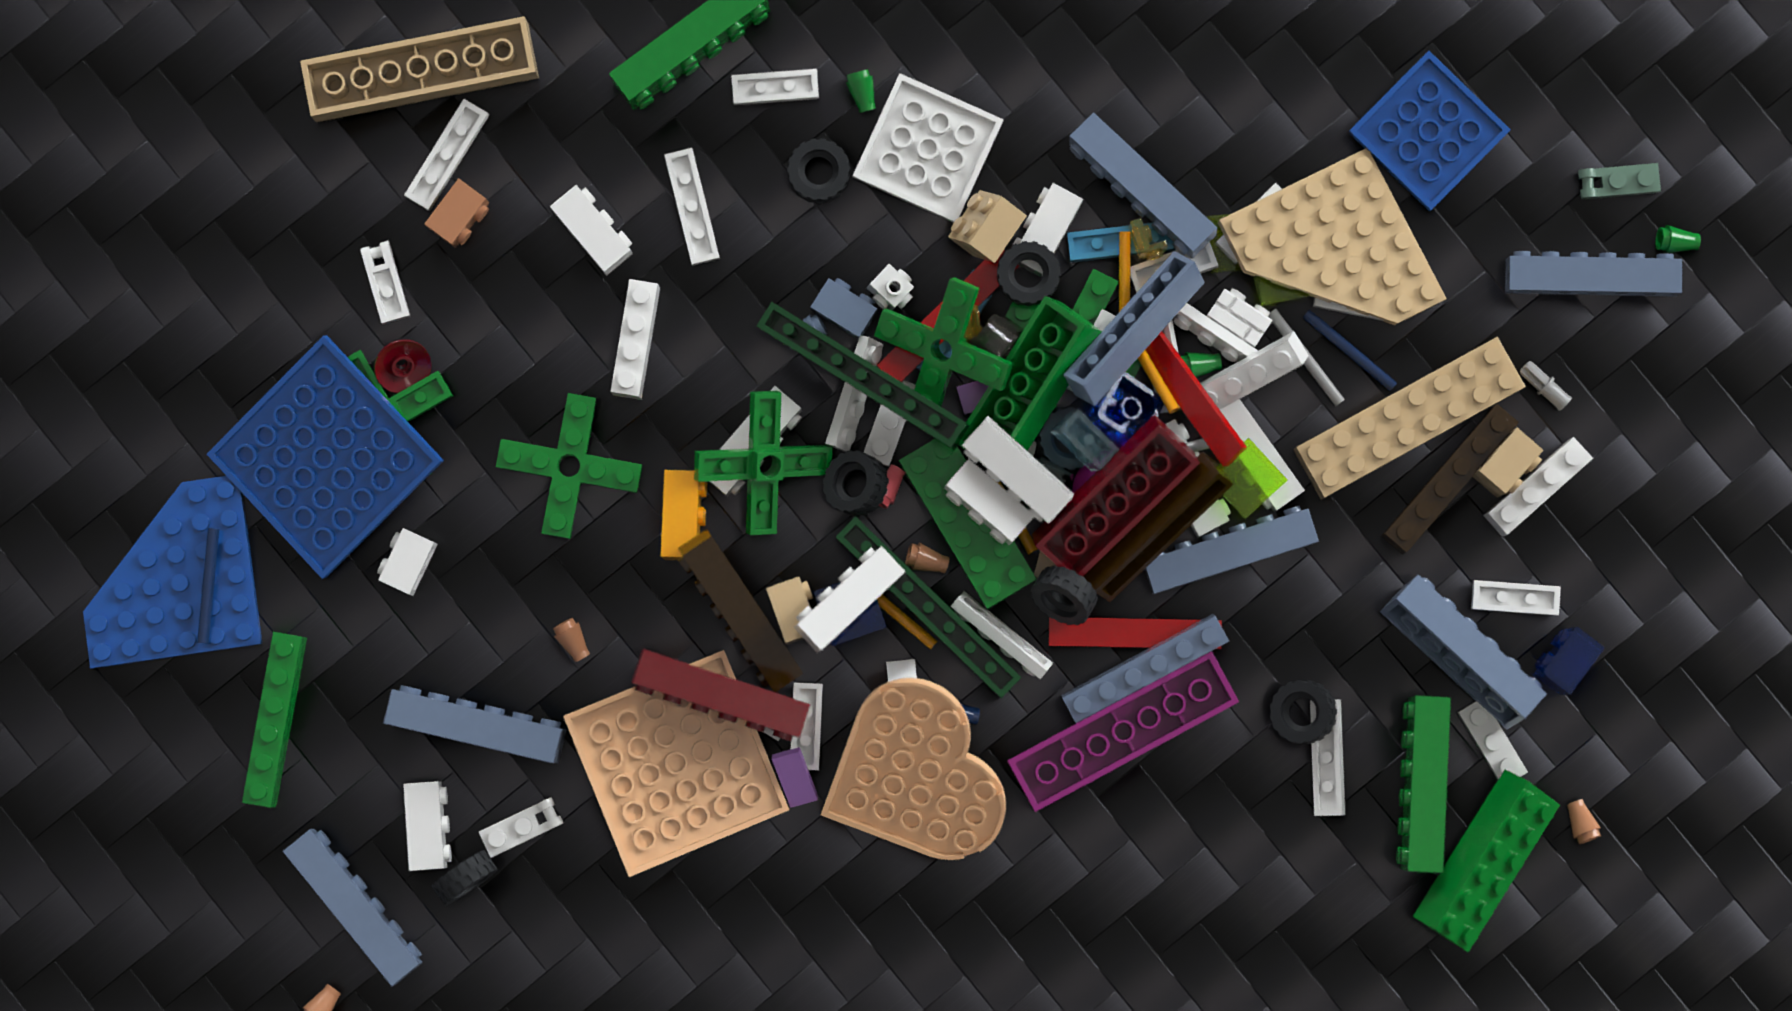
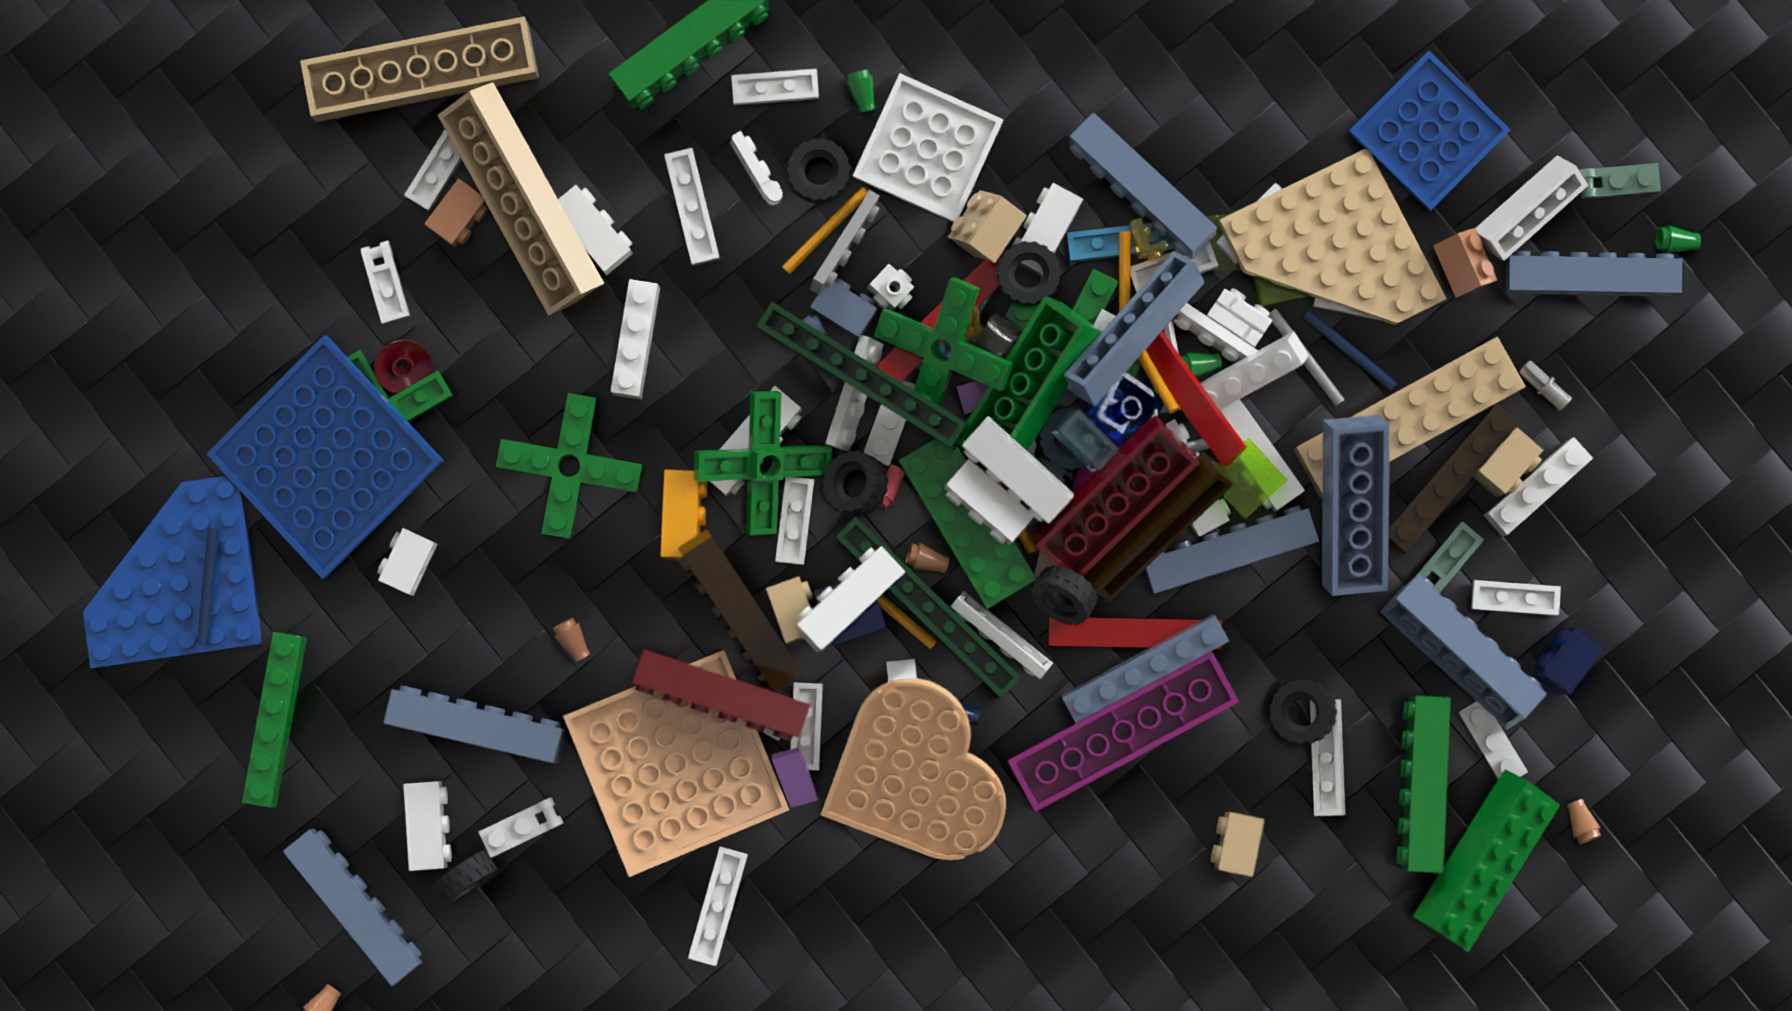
none -> tan brick [438,82,604,316]
none -> white plate [688,846,748,966]
none -> white hinge [730,131,783,206]
none -> white plate [775,477,814,565]
none -> light orange bar [782,187,868,275]
none -> light grey plate [810,190,880,295]
none -> tan brick [1210,812,1264,877]
none -> sand blue brick [1322,415,1390,596]
none -> sand green plate [1414,521,1484,593]
none -> nougat brick [1434,228,1497,298]
none -> white brick [1475,155,1588,261]

